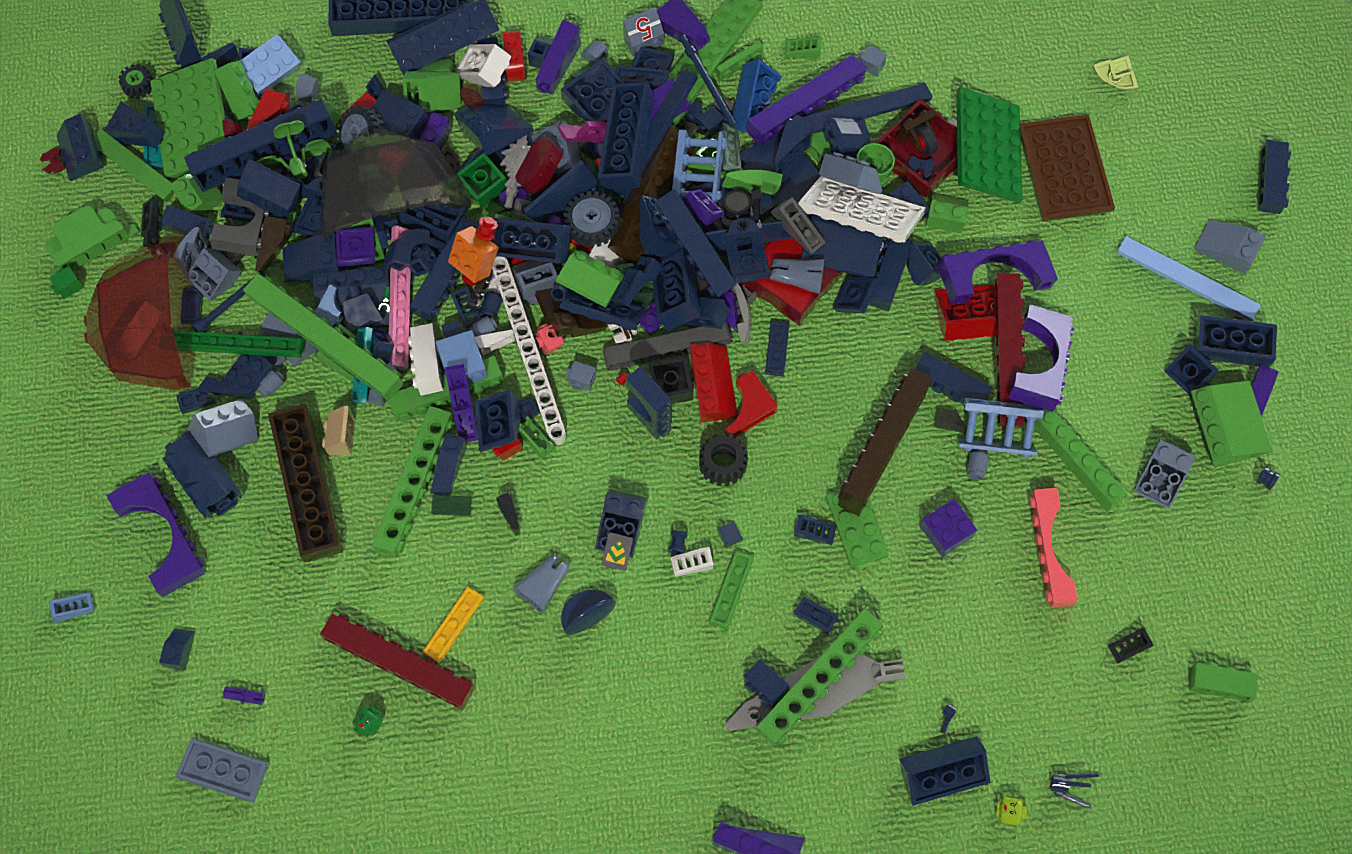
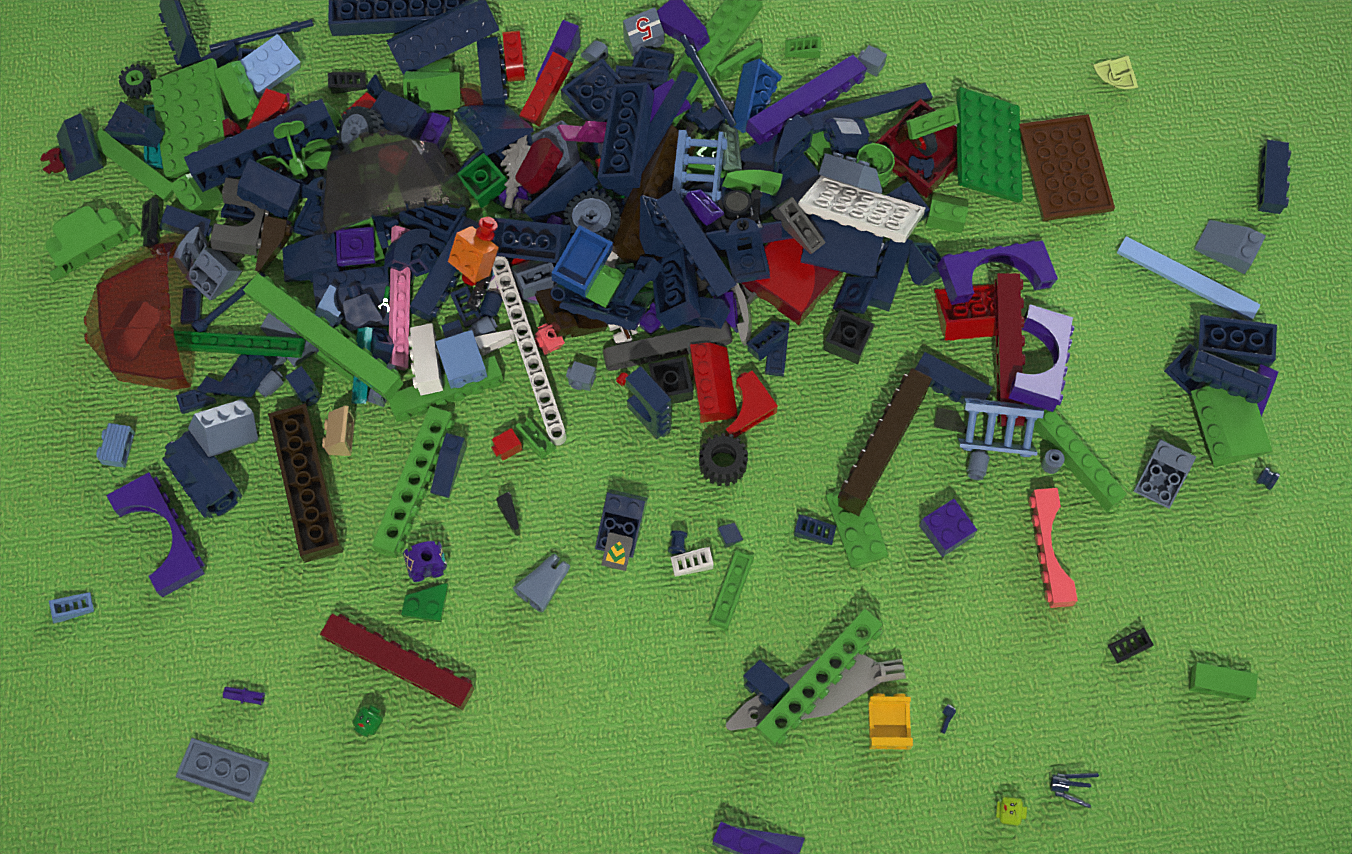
green brick [49,266,84,299] -> none
dark blue slope [159,628,195,671] -> none
sand blue brick [296,73,321,103] -> none
yellow tile [422,587,485,664] -> none
clear green tile [431,495,472,516] -> none
dark purple slope [445,364,478,443] -> none
white slope [455,44,511,87] -> none
dark blue slope [475,390,521,452] -> none
dark blue tile [520,396,540,423] -> none
dark blue slope [527,35,554,69] -> none
dark blue piece [561,590,616,635] -> none
sand blue piece [770,258,825,294] -> none
dark blue plate [794,596,838,635] -> none
dark blue slope [899,736,991,806] -> none
none -> medium blue brick [97,423,135,468]
none -> dark blue bar [209,19,314,52]
none -> dark blue brick [285,366,321,407]
none -> bright green slope [304,151,331,169]
none -> black slope [328,72,367,94]
none -> green wing [401,583,449,622]
none -> dark purple brick [403,541,447,582]
none -> red brick [519,52,573,127]
none -> blue piece [551,225,613,297]
none -> dark blue slope [746,321,787,361]
none -> black brick [823,310,875,365]
none -> yellow panel [868,693,913,750]
none -> bright green plate [906,104,960,140]
none -> sand blue brick [1041,449,1065,474]
none -> dark blue brick [1186,350,1271,403]

